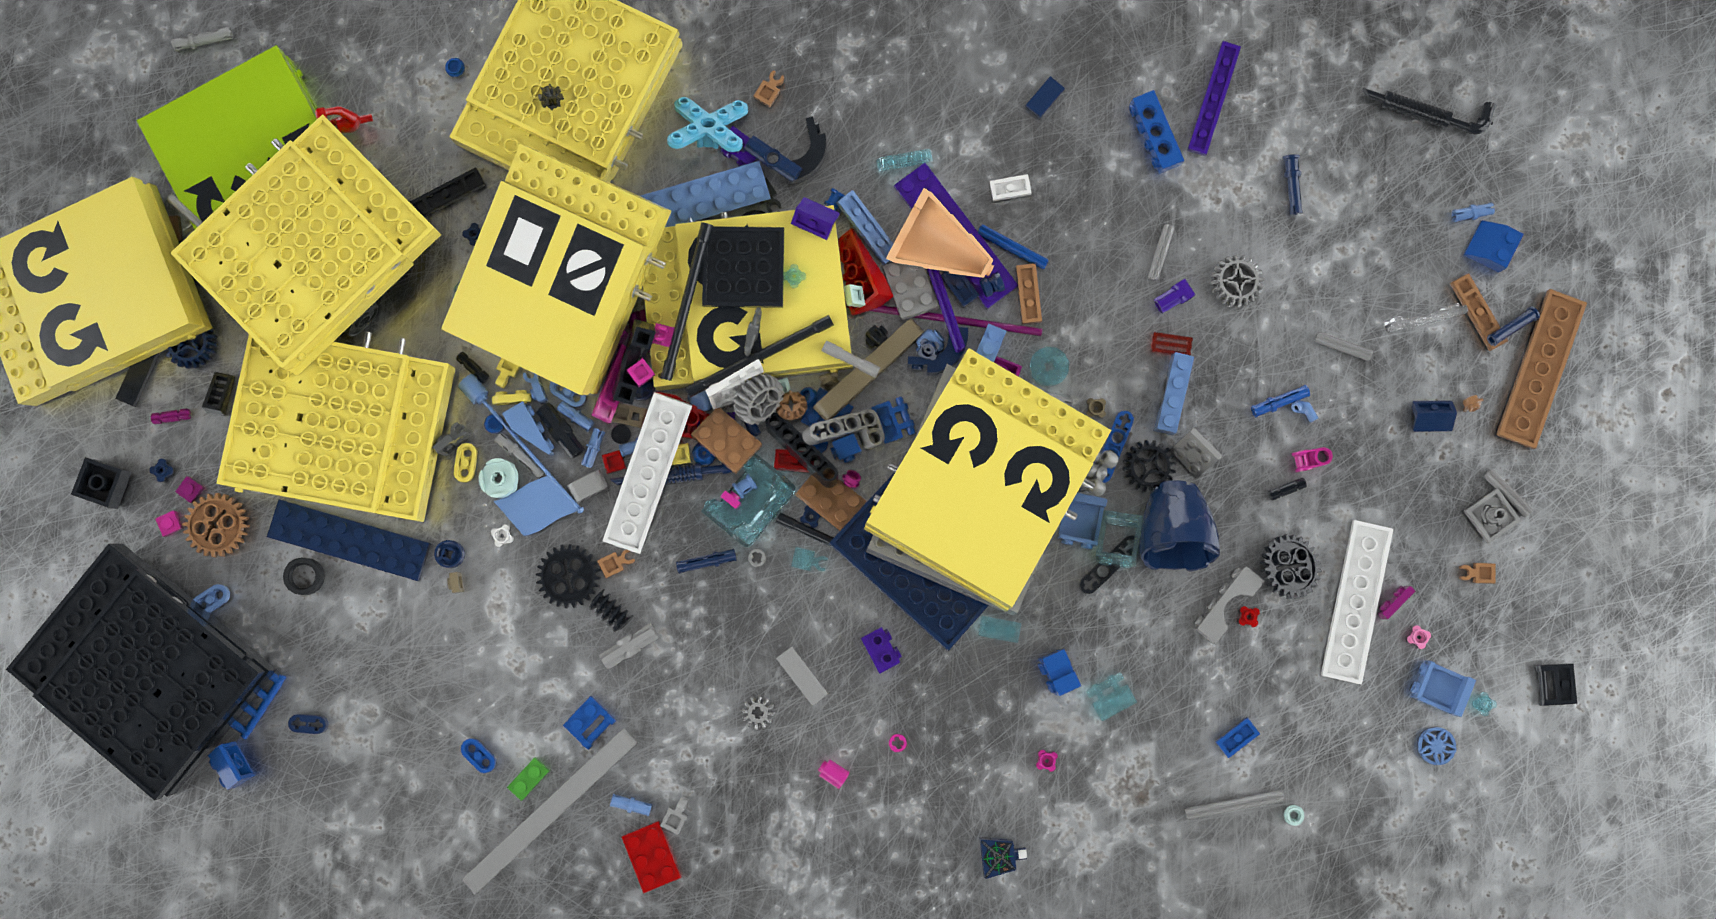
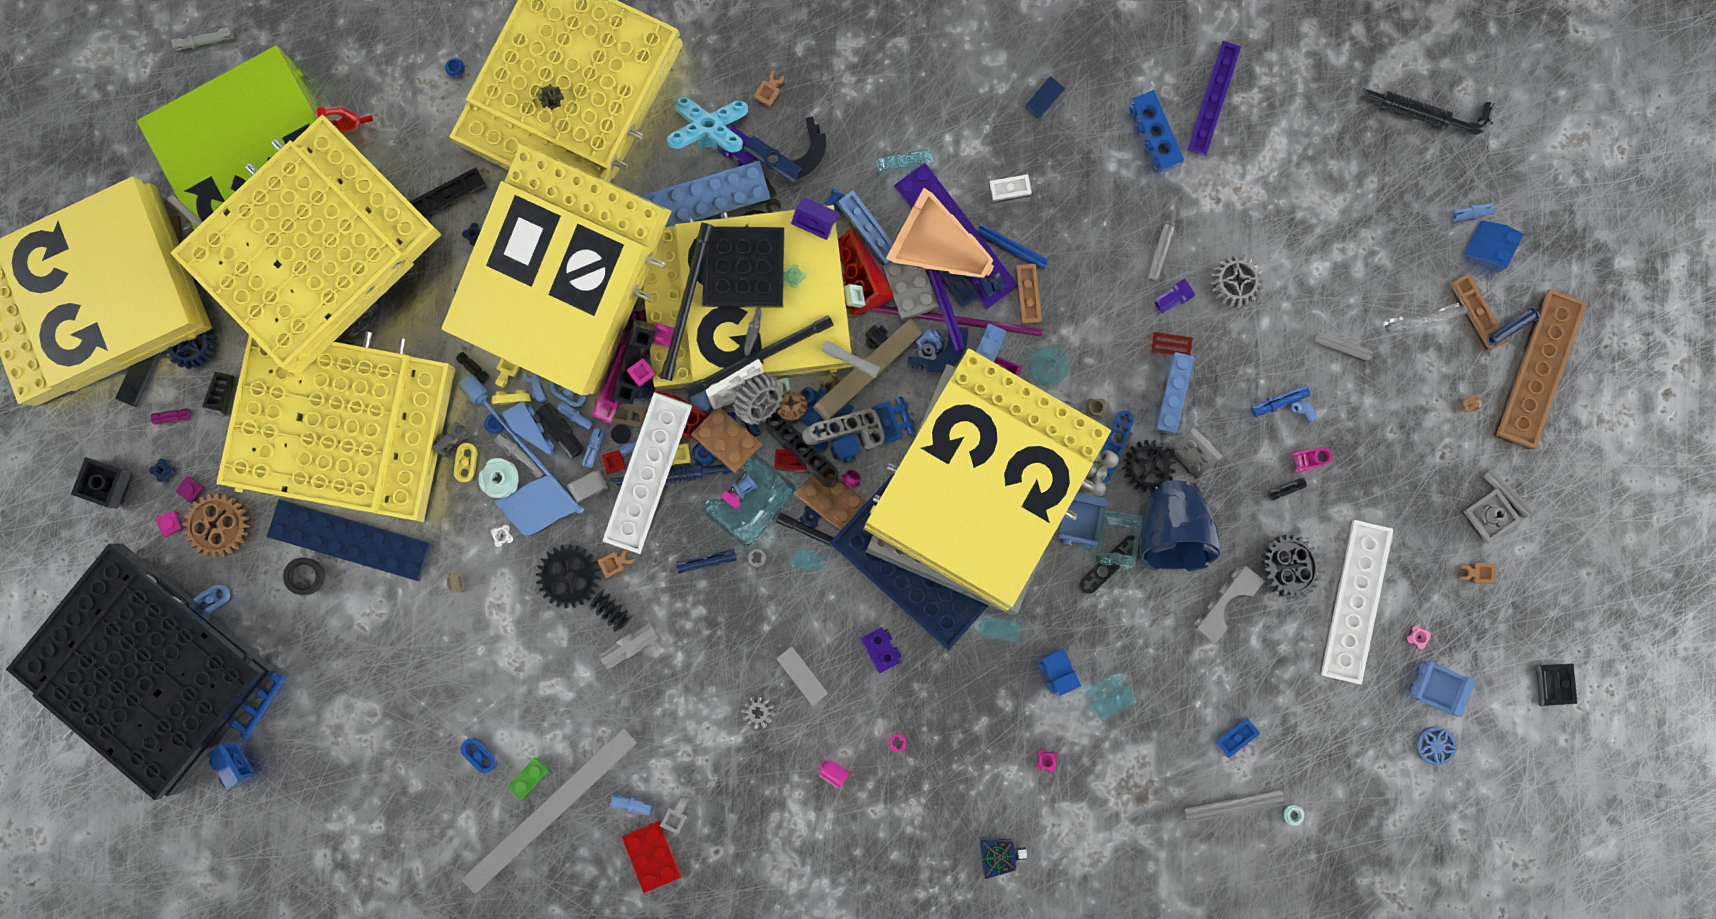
dark blue beam [288,714,329,734] -> none
dark blue wheel [434,540,465,568] -> none
blue plate [563,696,617,750] -> none
red plate [1238,606,1260,627] -> none
dark blue pin [1282,154,1303,215] -> none
magenta plate [1377,586,1416,619] -> none
dark blue panel [1411,401,1457,432] -> none
clear light blue plate [1472,692,1497,716] -> none

